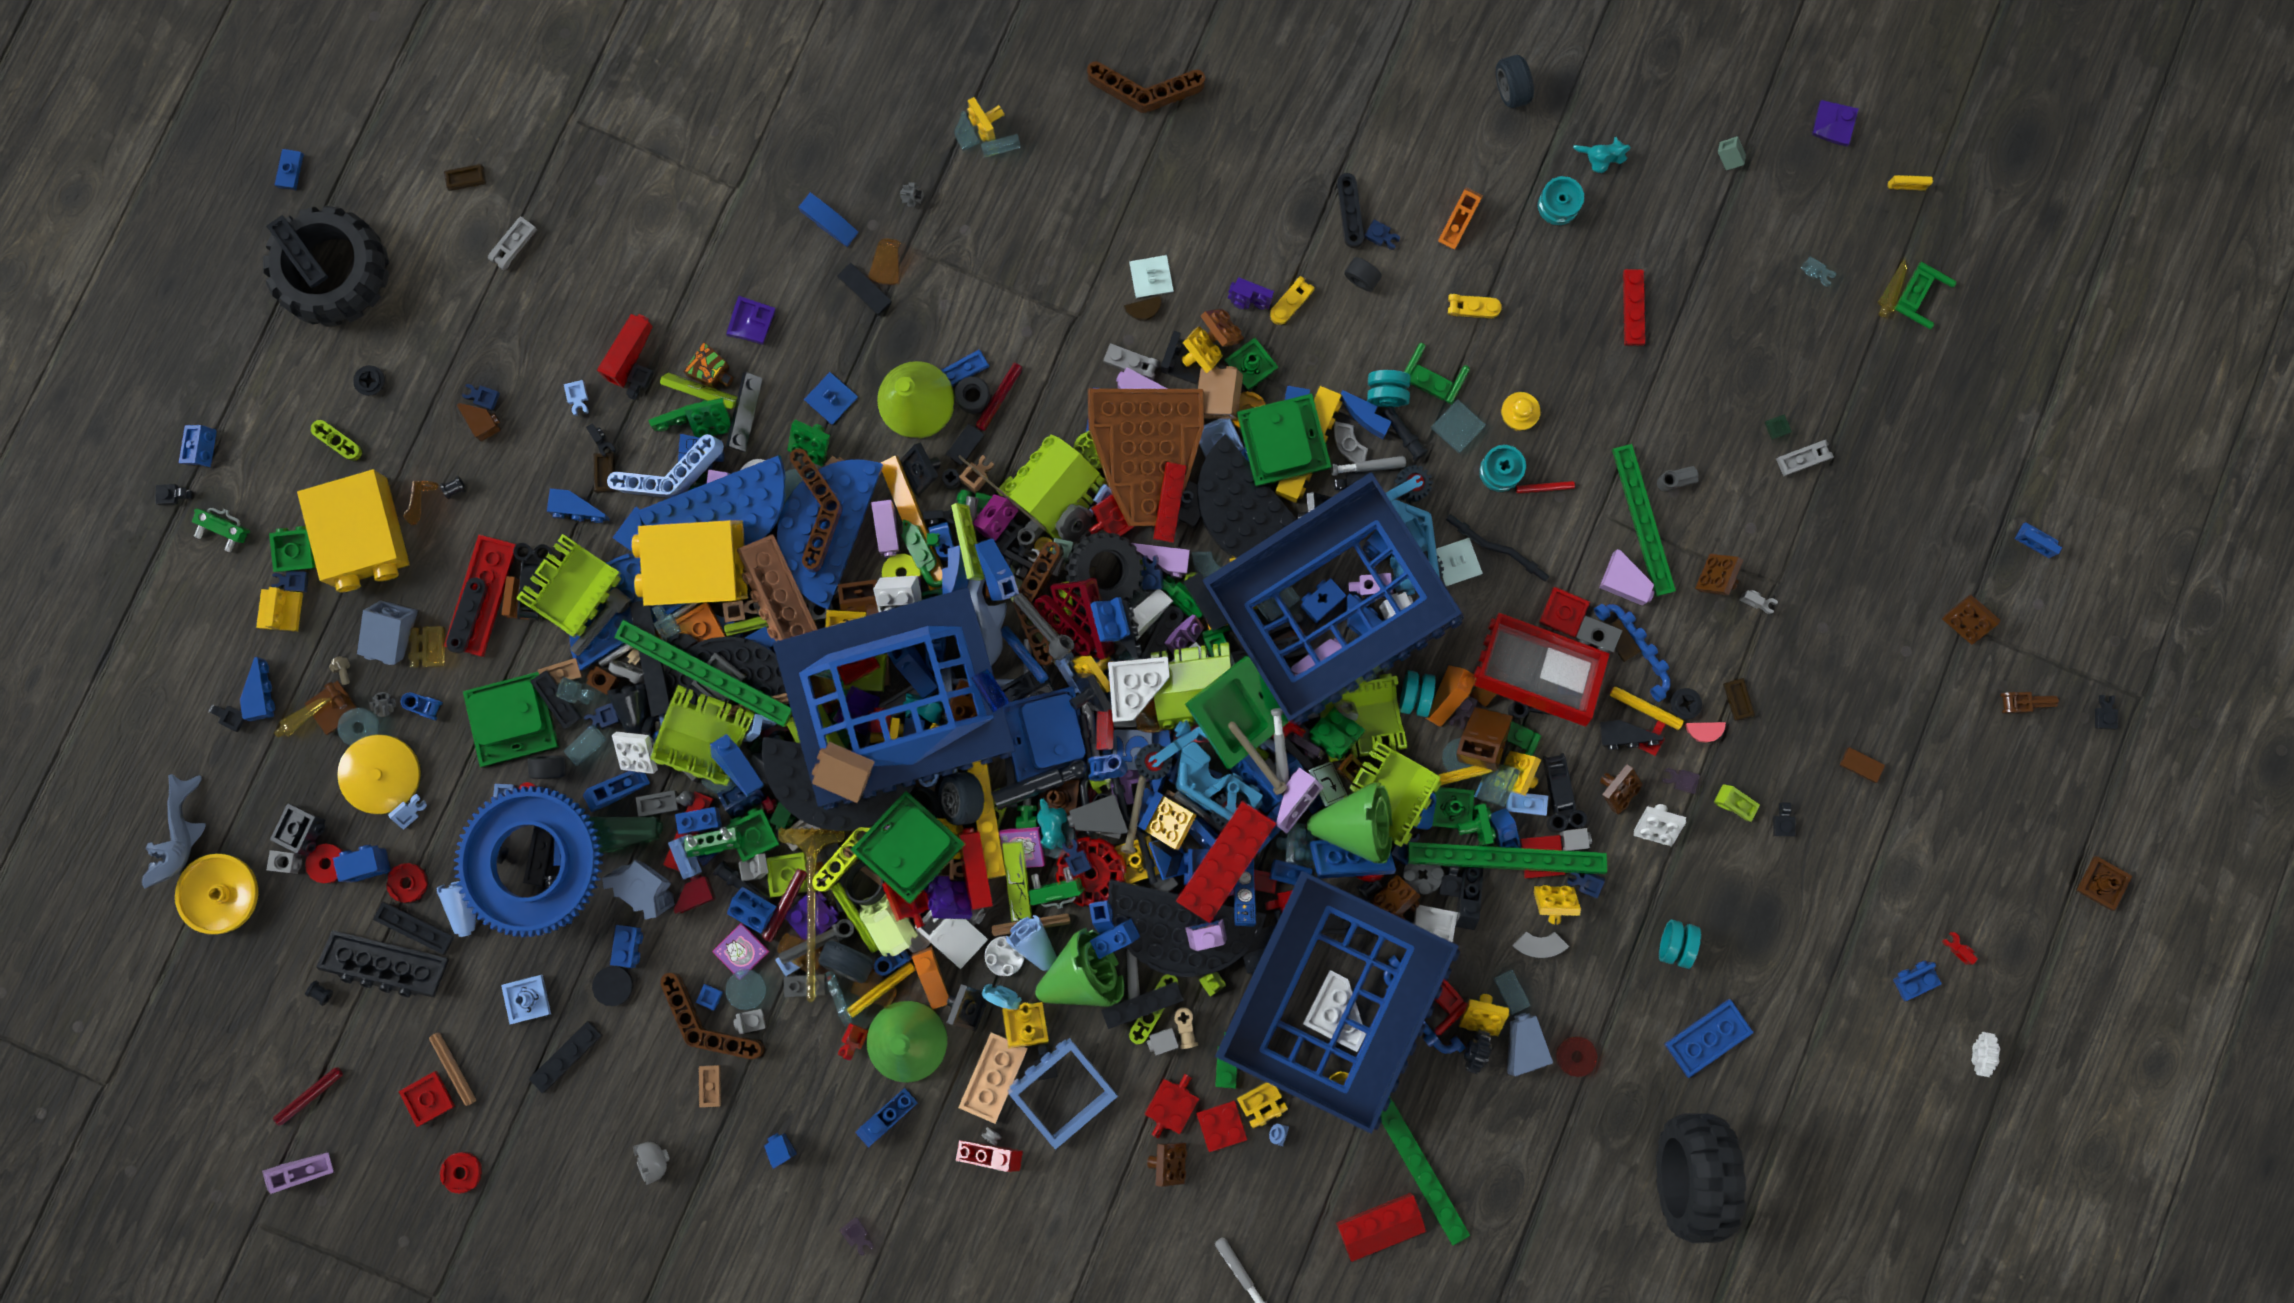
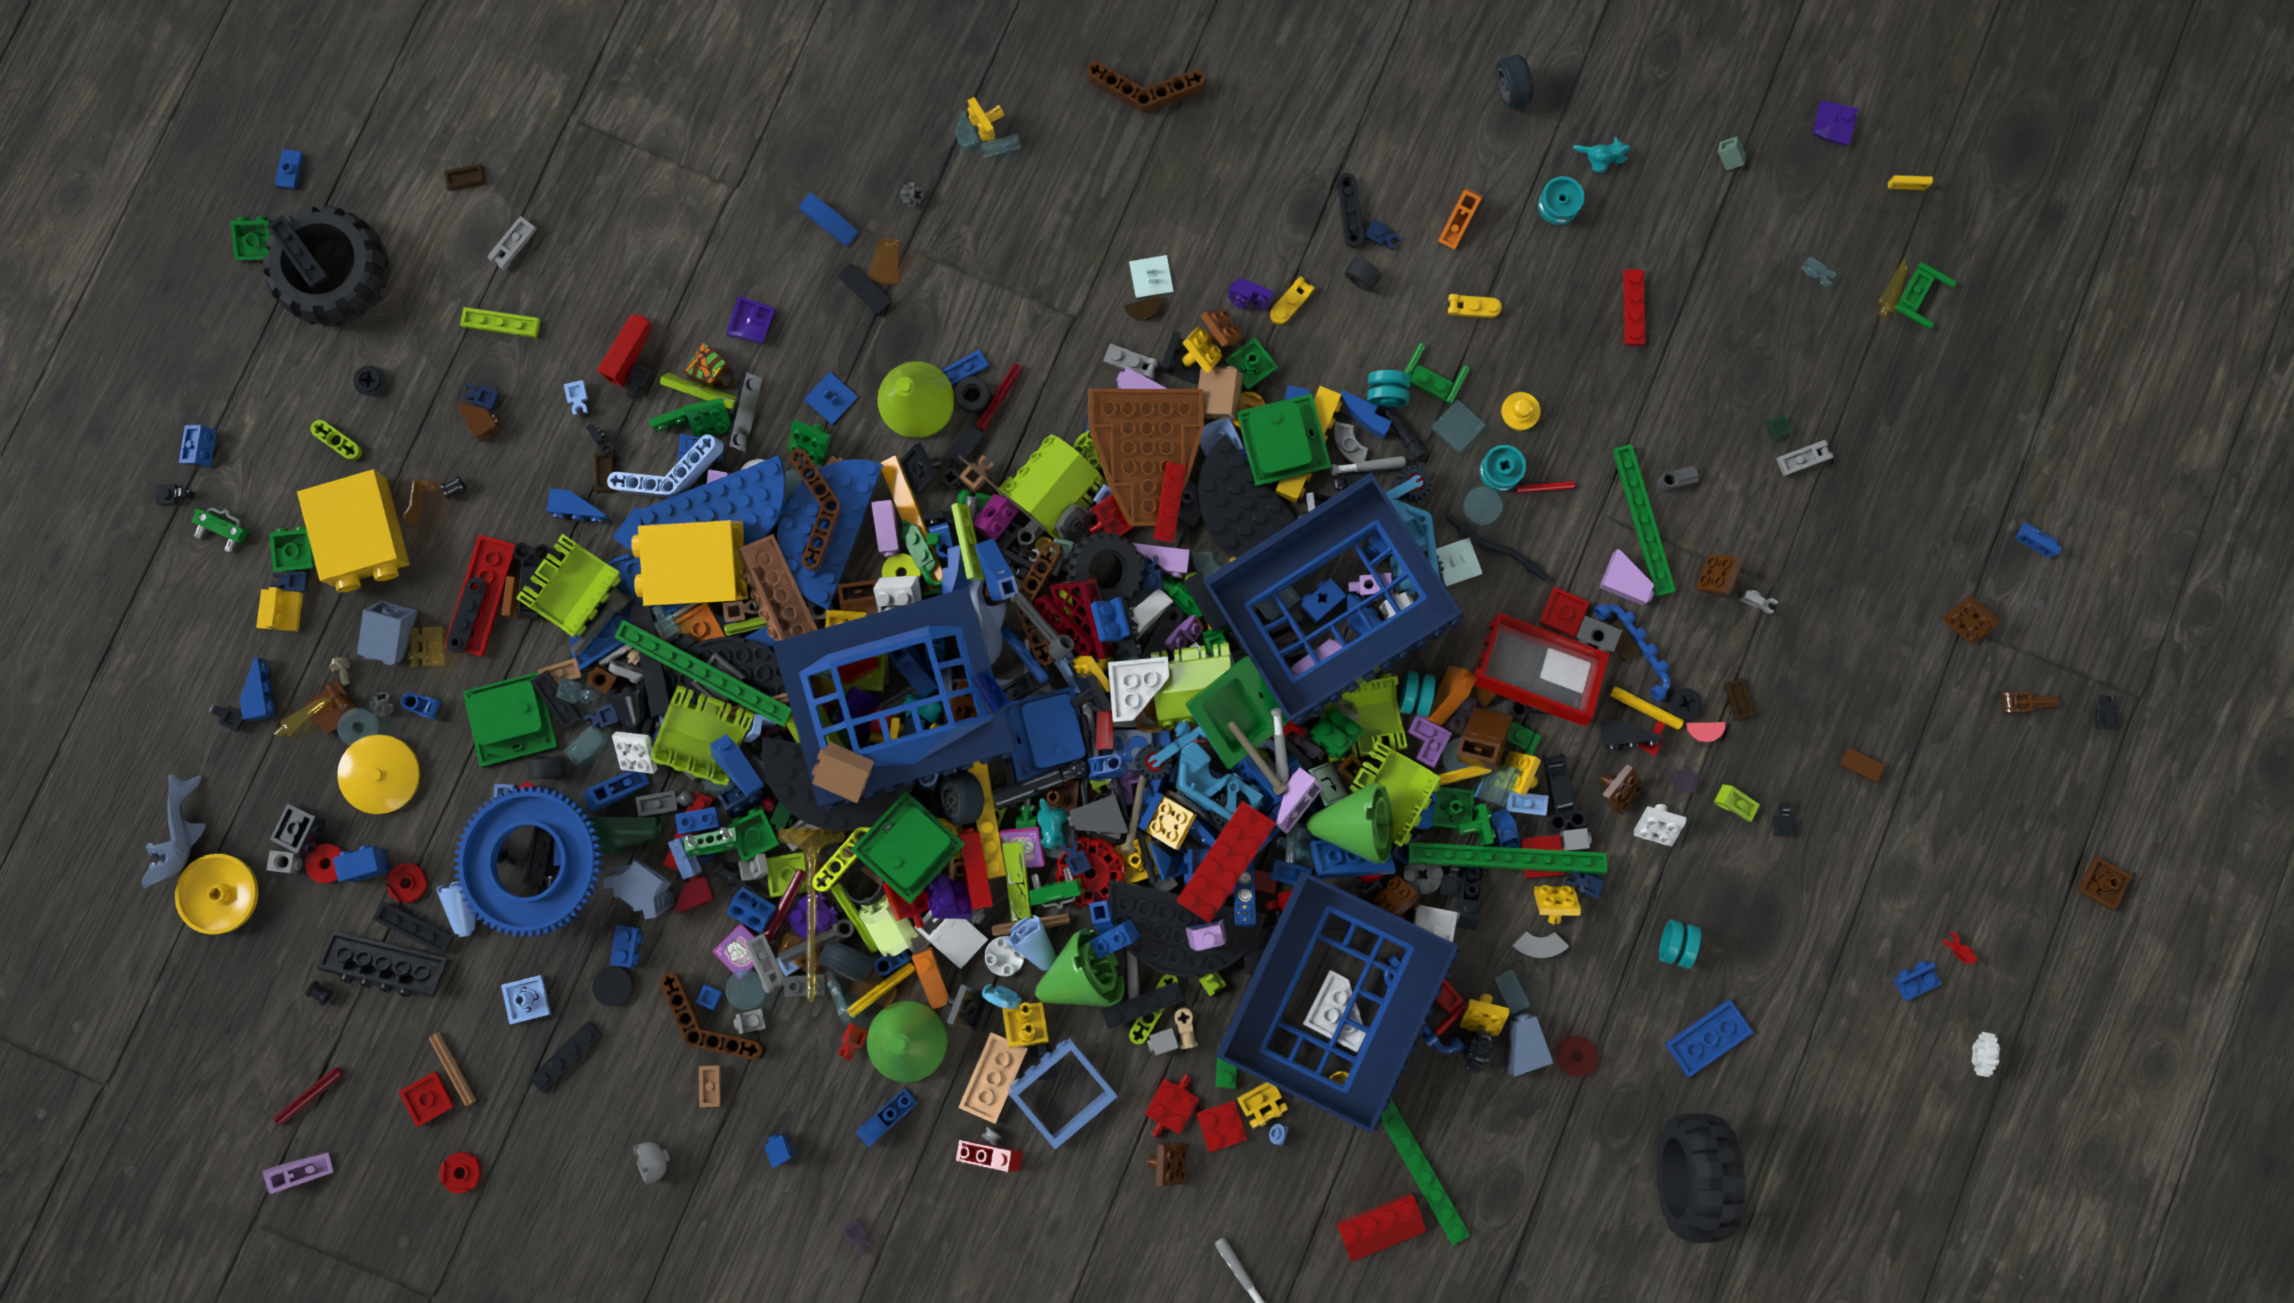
light blue plate [388,794,427,830] -> none
none -> green plate [230,216,274,260]
none -> lime tile [460,307,541,338]
none -> light grey plate [744,933,784,993]
none -> medium lavender plate [1407,715,1452,768]
none -> clear light blue tile [1463,486,1502,525]

